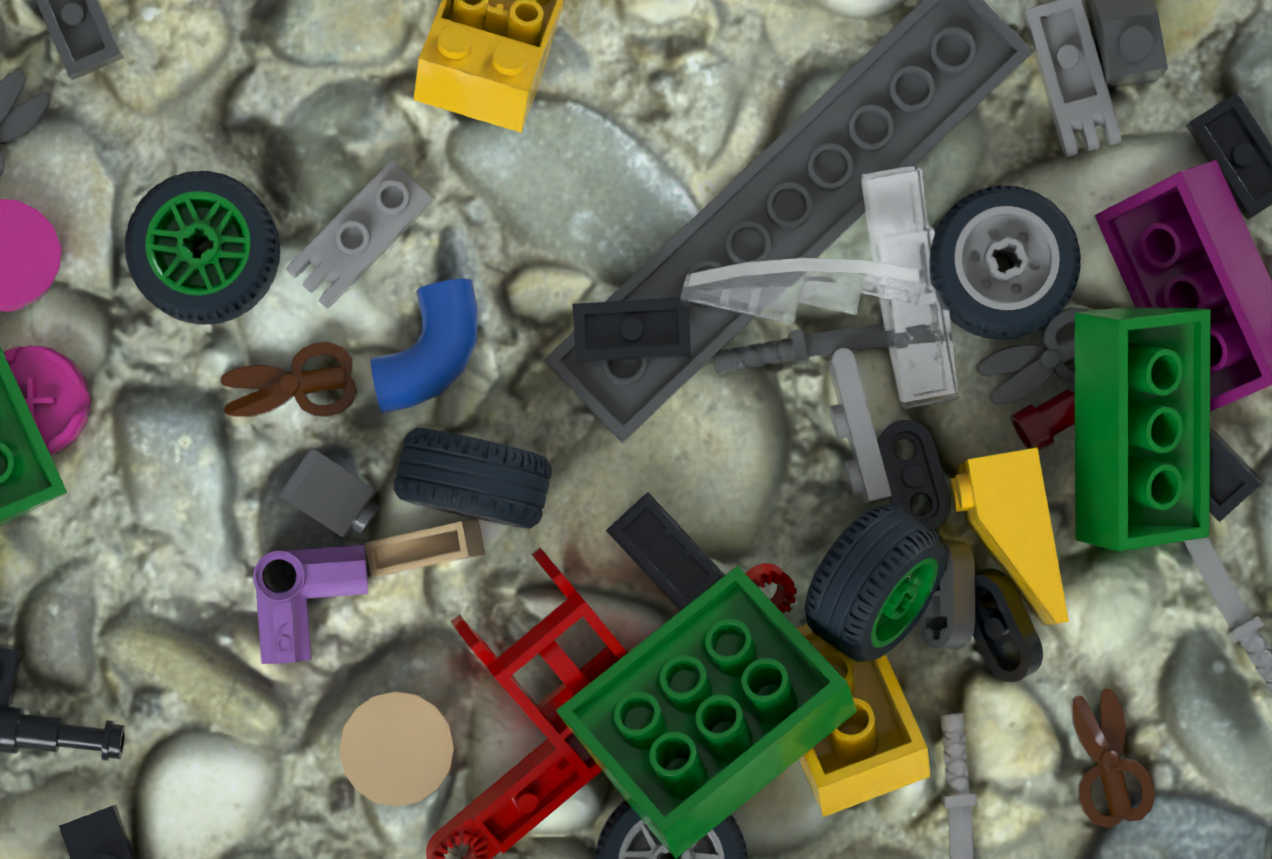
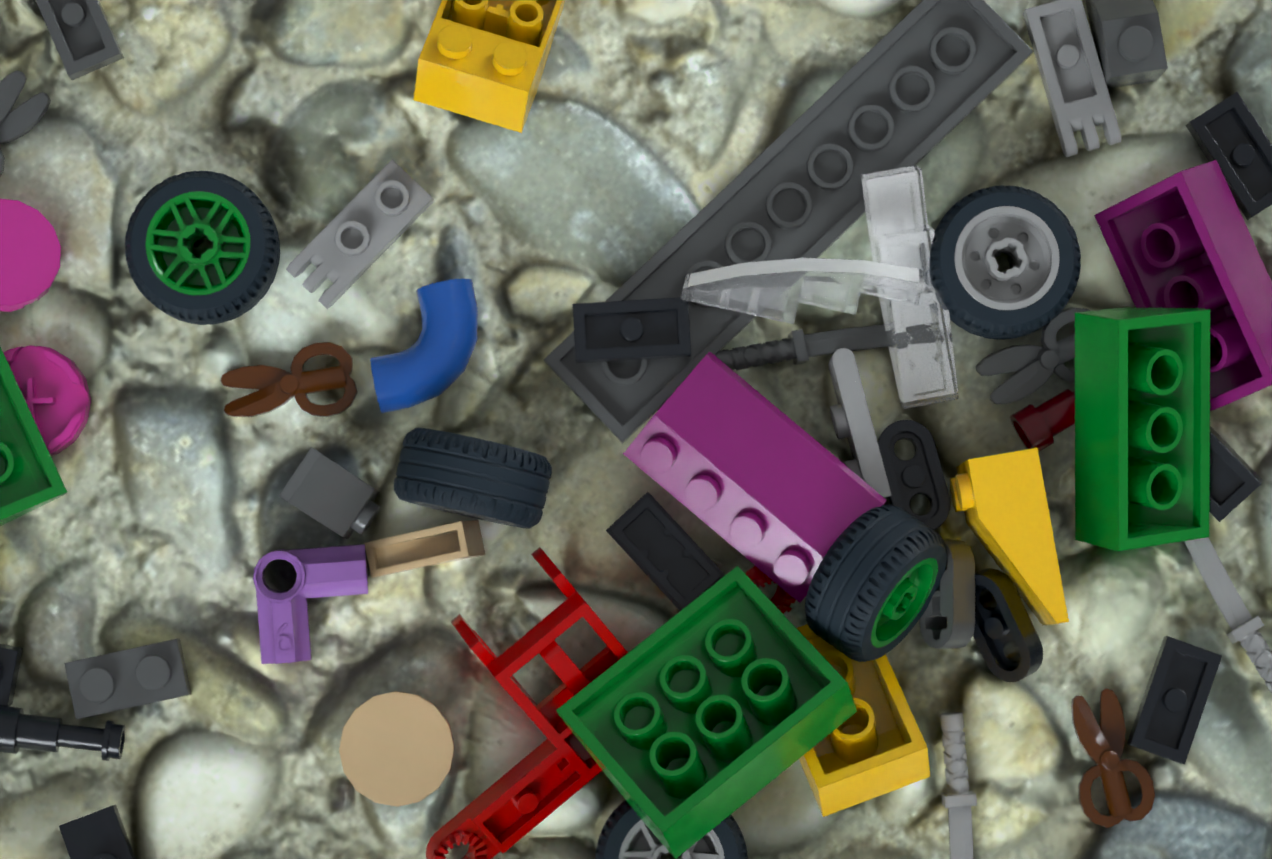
none -> dark grey plate [64,639,192,719]
none -> magenta slope [623,351,887,603]
none -> black plate [1127,636,1222,765]

